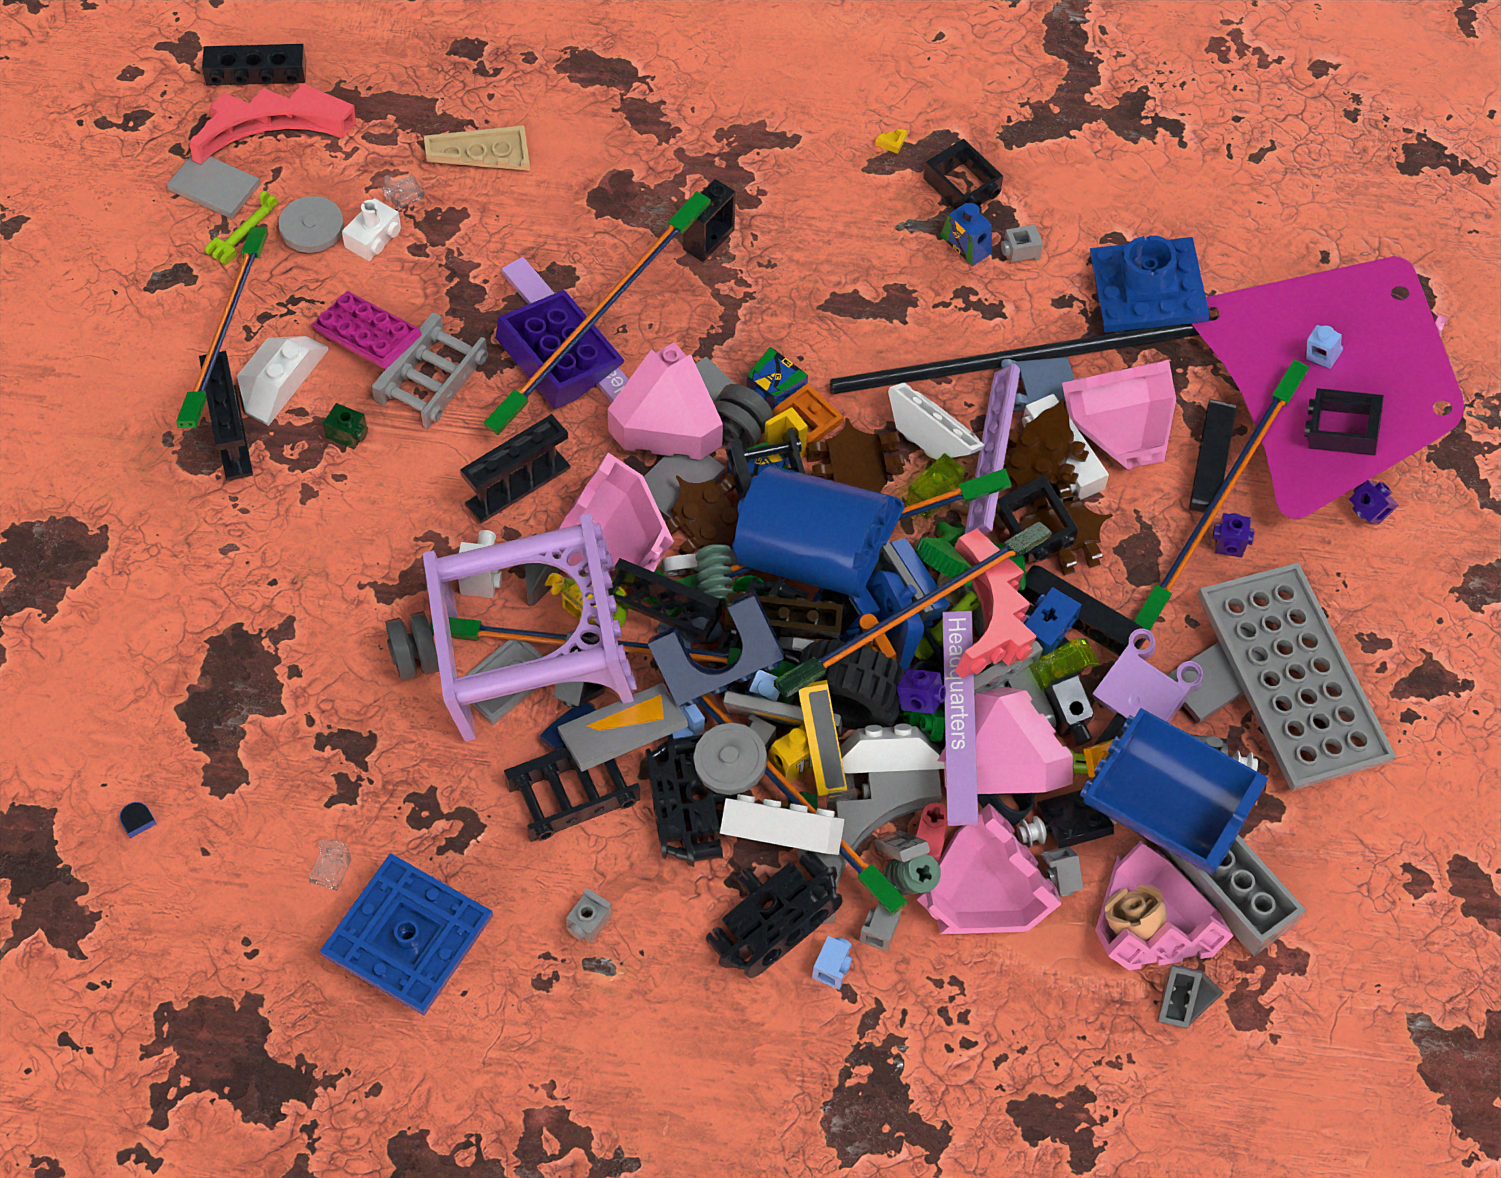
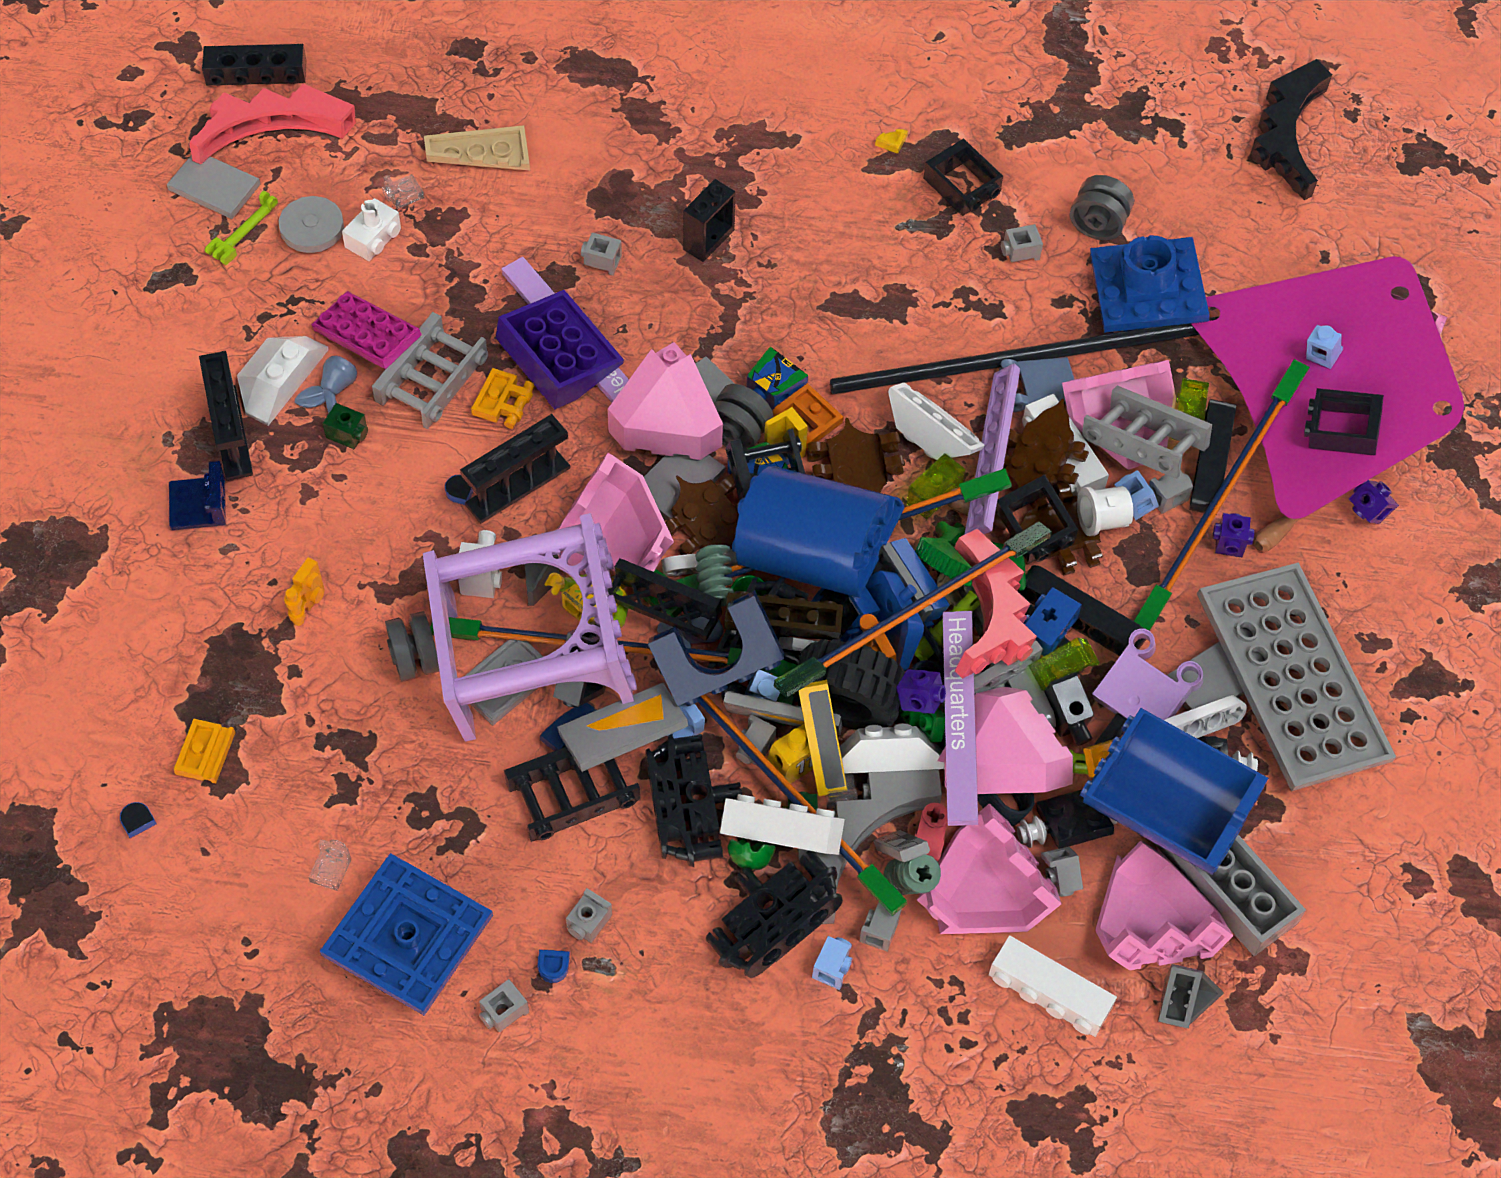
piece [176,227,269,428] -> none
piece [484,191,711,435] -> none
light grey wheel [693,723,768,795] -> none
blue torso [940,203,992,266] -> none
light nougat cylinder [1104,884,1167,942] -> none
none -> clear blue bracket [169,461,226,530]
none -> light orange plate [173,719,235,784]
none -> light orange plate [284,557,325,626]
none -> sand blue piece [295,356,357,414]
none -> black tile [445,475,474,505]
none -> light orange plate [471,368,535,429]
none -> light grey brick [479,979,529,1032]
none -> blue tile [538,949,570,983]
none -> light grey brick [581,232,622,276]
none -> green hair [728,838,777,871]
none -> white brick [989,935,1117,1037]
none -> dark grey wheel [1069,175,1135,240]
none -> white piece [1077,486,1133,536]
none -> light grey fence [1082,385,1212,479]
none -> light blue brick [1114,470,1159,520]
none -> light grey brick [1149,470,1193,514]
none -> white beam [1164,695,1247,738]
none -> clear neon green panel [1171,378,1209,440]
none -> black arch [1250,59,1332,200]
none -> nougat piece [1253,516,1301,552]

